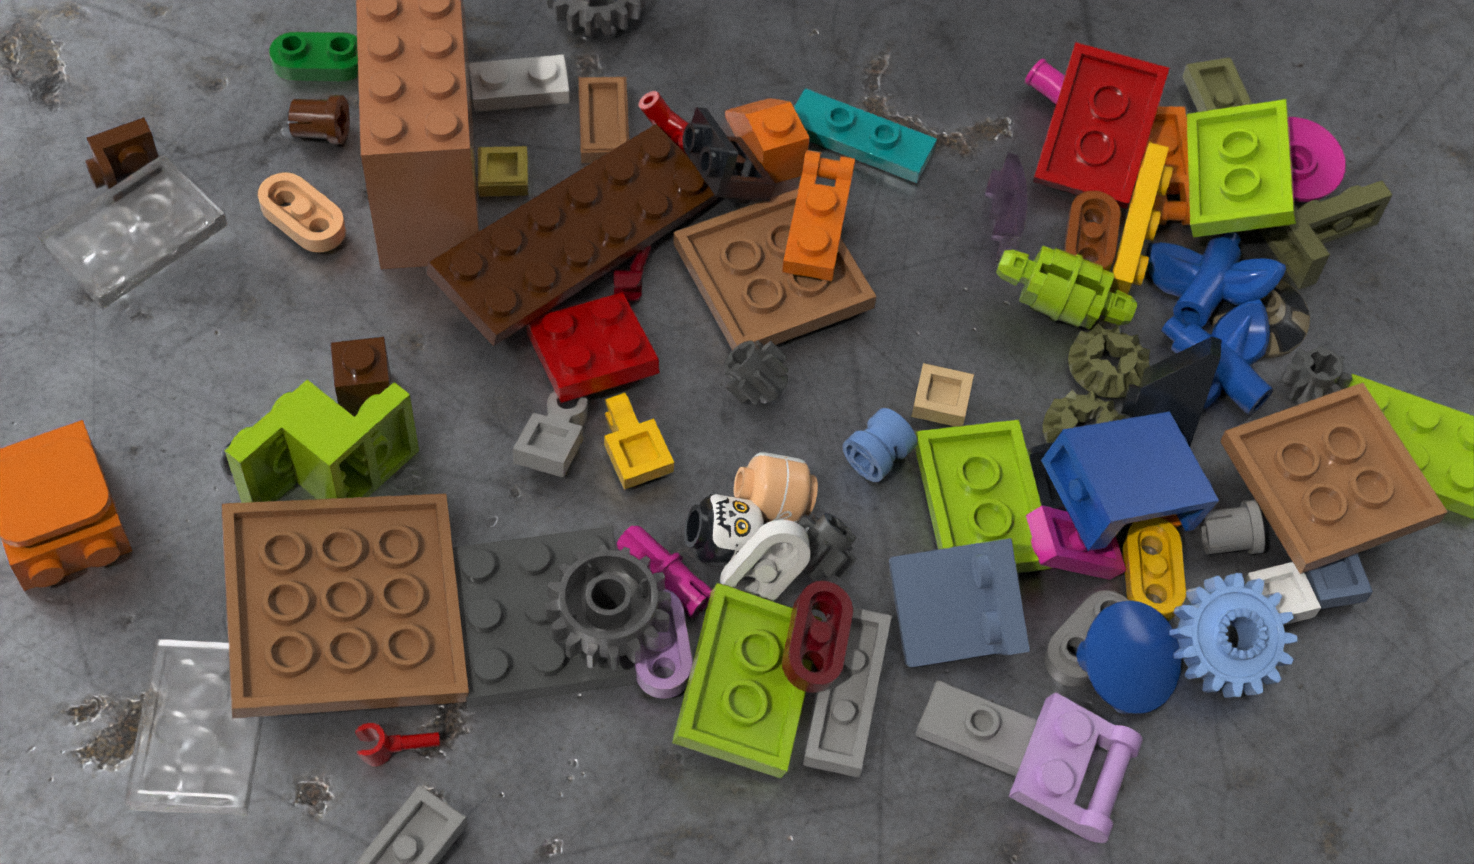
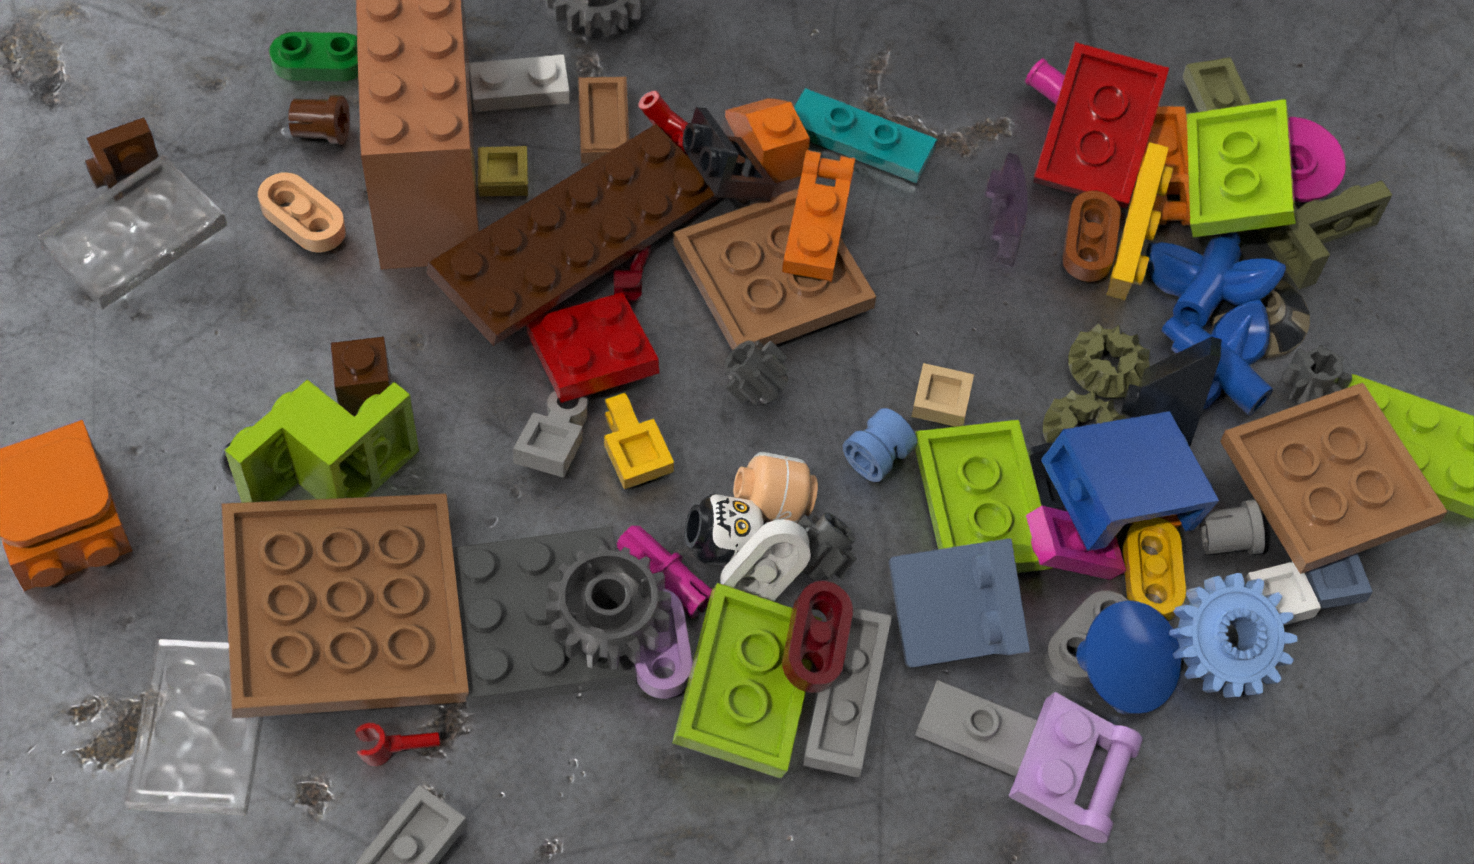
lime piece [996,246,1138,329] -> none

